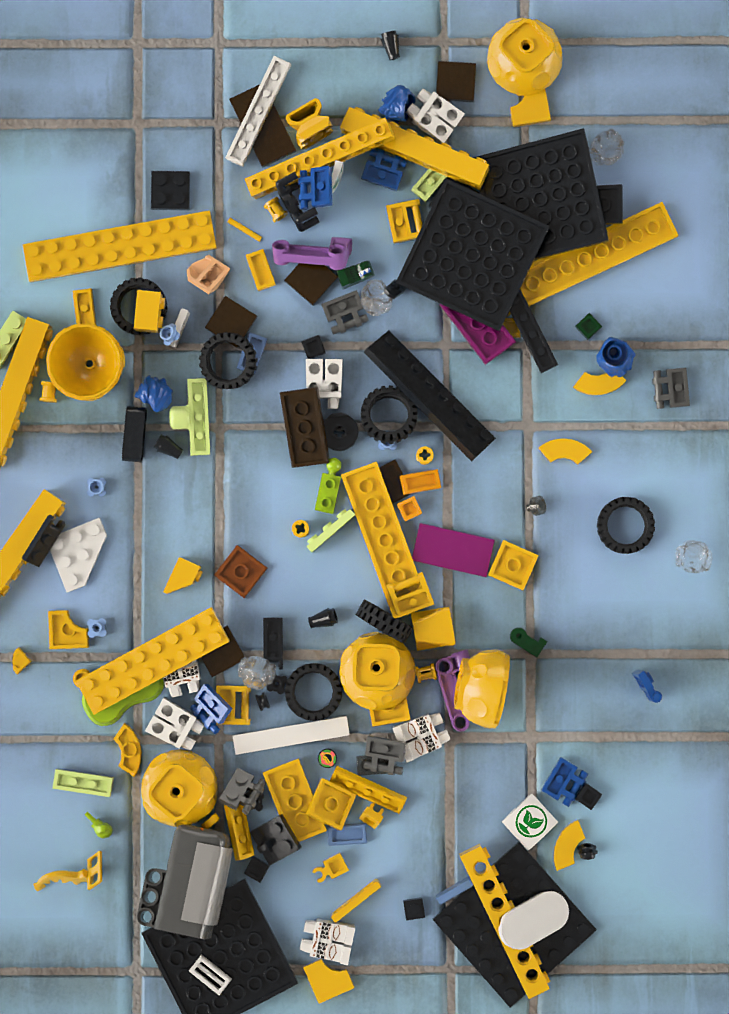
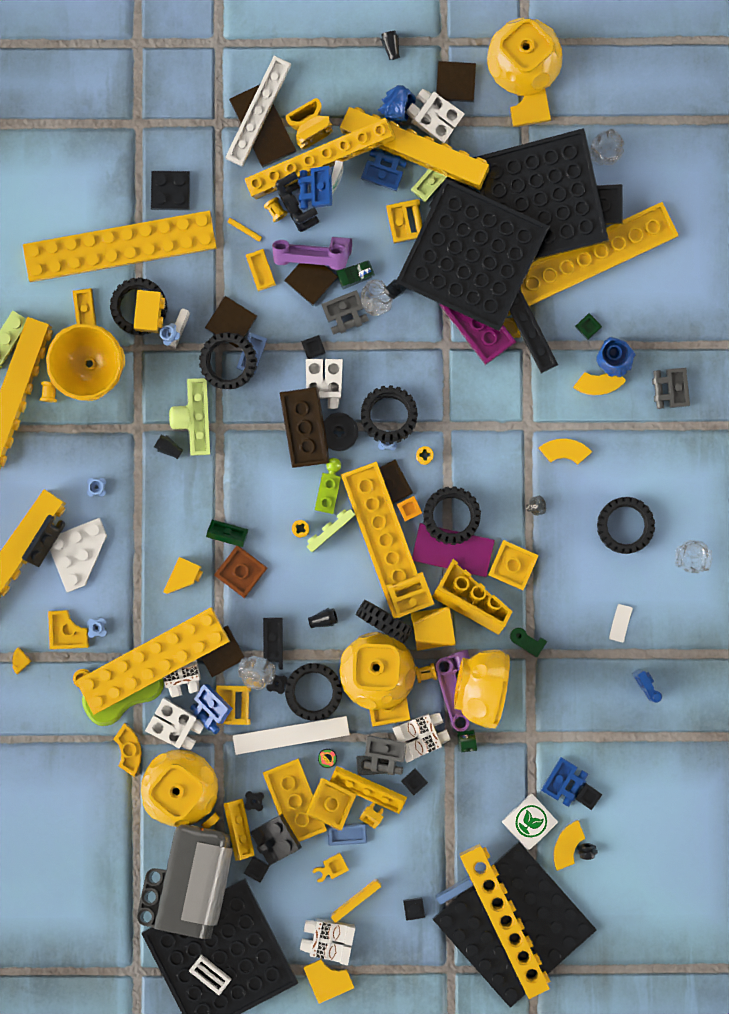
yellow piece [33,851,102,891] -> none
yellowish green plate [52,769,114,797] -> none
lime piece [84,811,113,839] -> none
black beam [122,406,147,463] -> none
blue hair [135,375,173,412] -> none
light nougat slope [187,255,230,294] -> none
dark grey plate [219,768,266,815] -> none
black bush [255,692,270,711] -> none
black plate [364,330,496,462] -> none
light orange tile [400,469,441,495] -> none
white tile [499,891,569,950] -> none
none -> dark green plate [206,519,249,547]
none -> black plate [401,768,428,795]
none -> black tyre [423,486,481,545]
none -> yellow wedge [432,559,513,635]
none -> dark green leg [457,730,477,753]
none -> white sticker [609,604,633,643]

